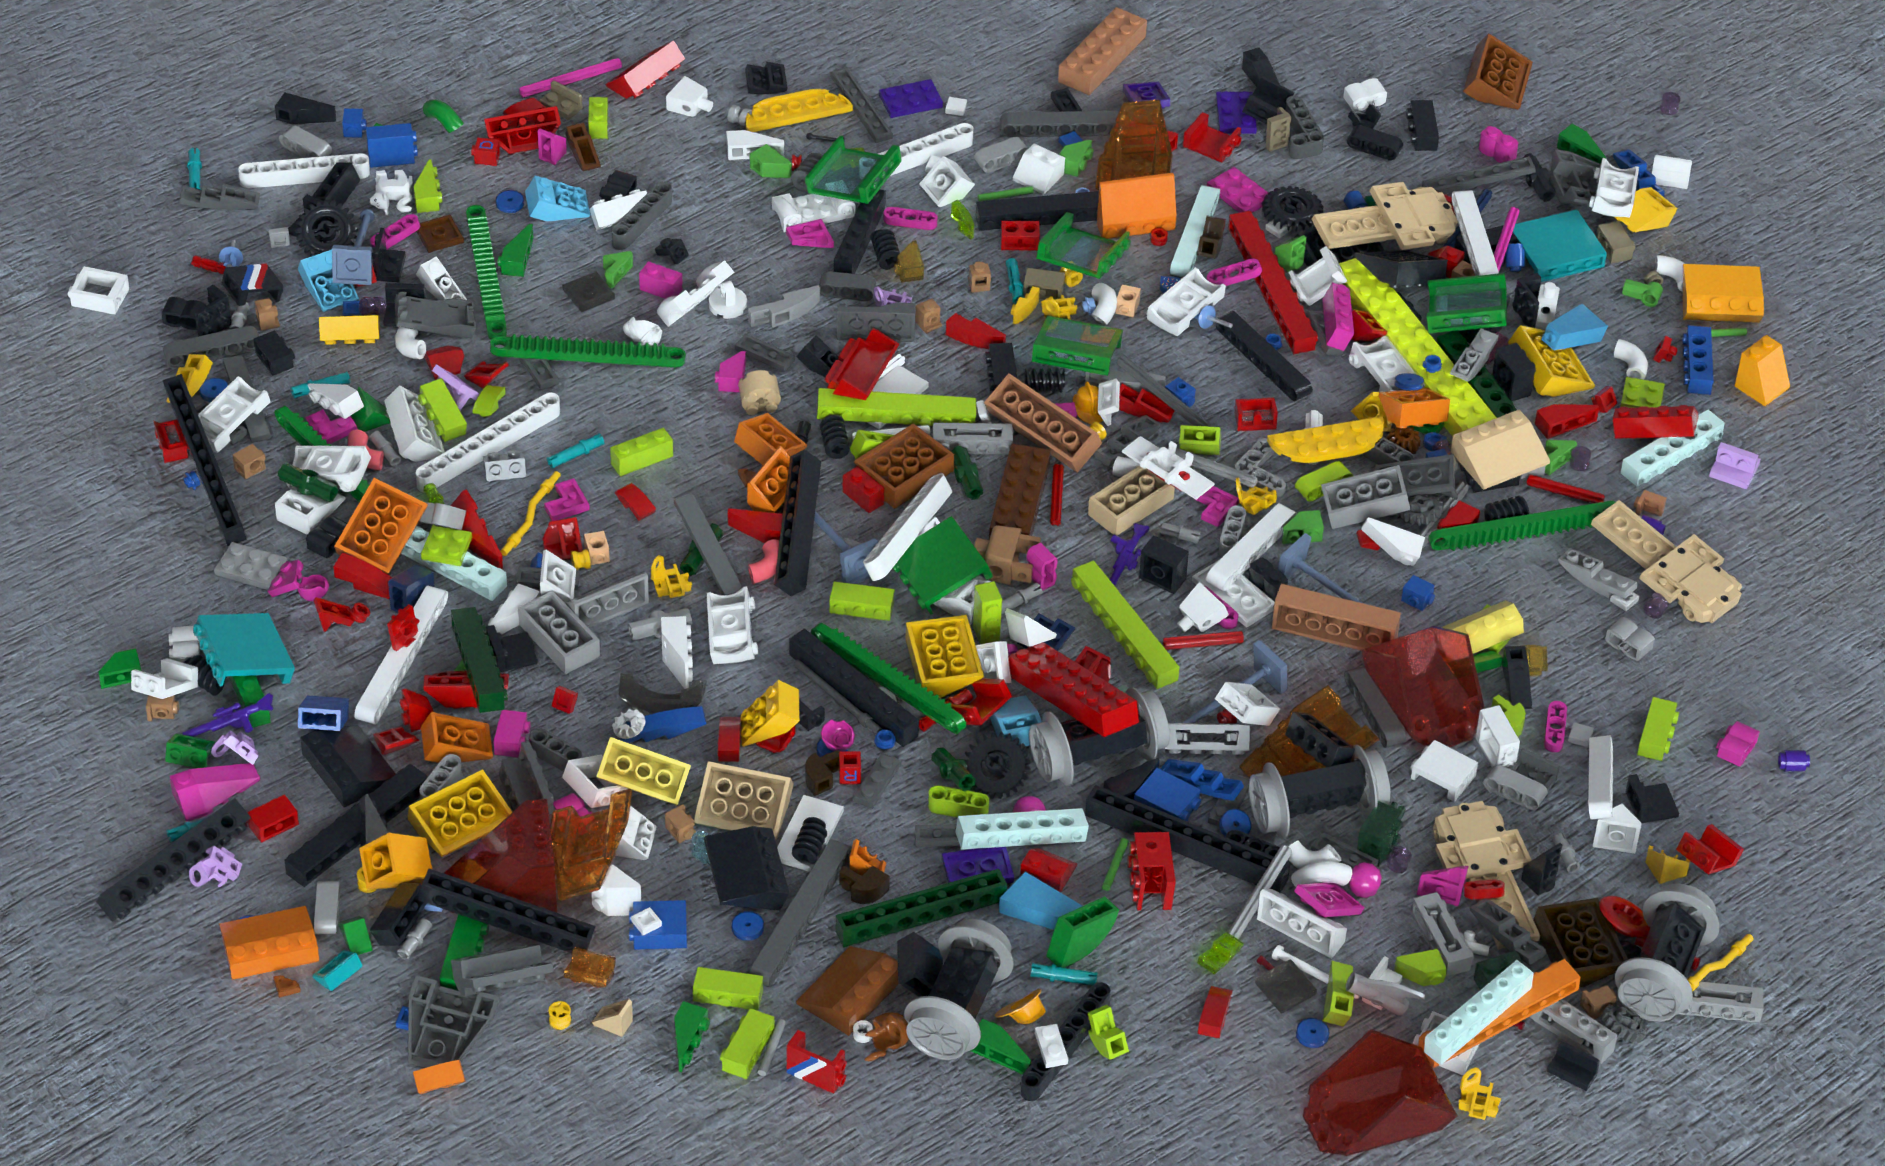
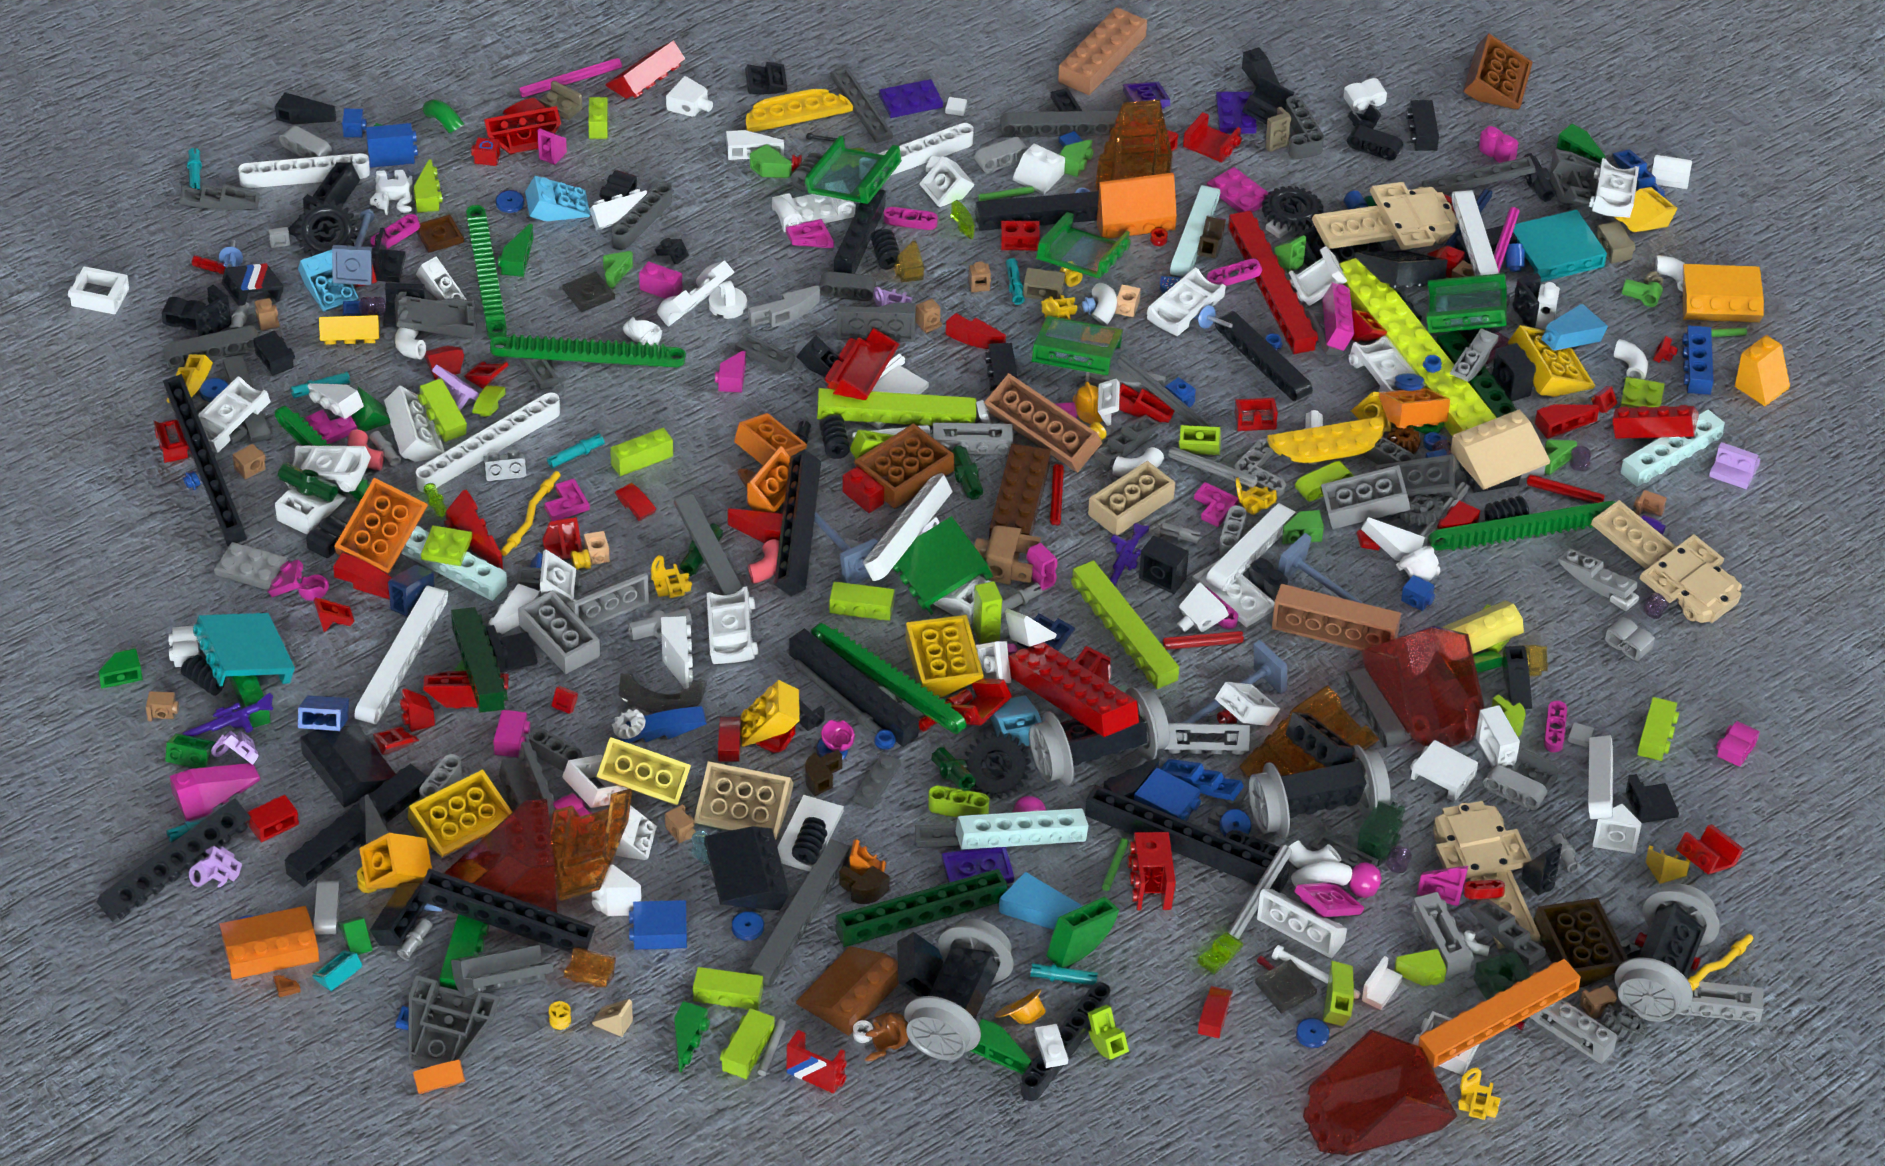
white panel [131,658,198,699] -> none
red bush [349,603,371,623] -> none
red piece [387,604,420,651] -> none
light grey beam [419,501,466,530] -> none
orange slope [421,712,493,763] -> none
reddish brown slope [565,123,601,171] -> none
white tile [631,907,662,935] -> none
light grey wheel [728,104,752,127] -> none
tan brick [738,370,781,415] -> none
red brick [839,751,861,784] -> none
yellow slope [1011,286,1040,324] -> none
red slope [1020,848,1077,893] -> none
black piece [1024,368,1065,393] -> none
white piece [1122,436,1214,500] -> none
light grey pin [1346,972,1425,1016] -> none
light aqua brick [1424,960,1533,1065] -> none
black panel [1547,1041,1600,1091] -> none
red wheel [1599,896,1651,938] -> none
clear purple wheel [1660,92,1681,115] -> none
dark purple brick [1778,750,1810,771] -> none
none -> white helmet [1396,546,1440,582]

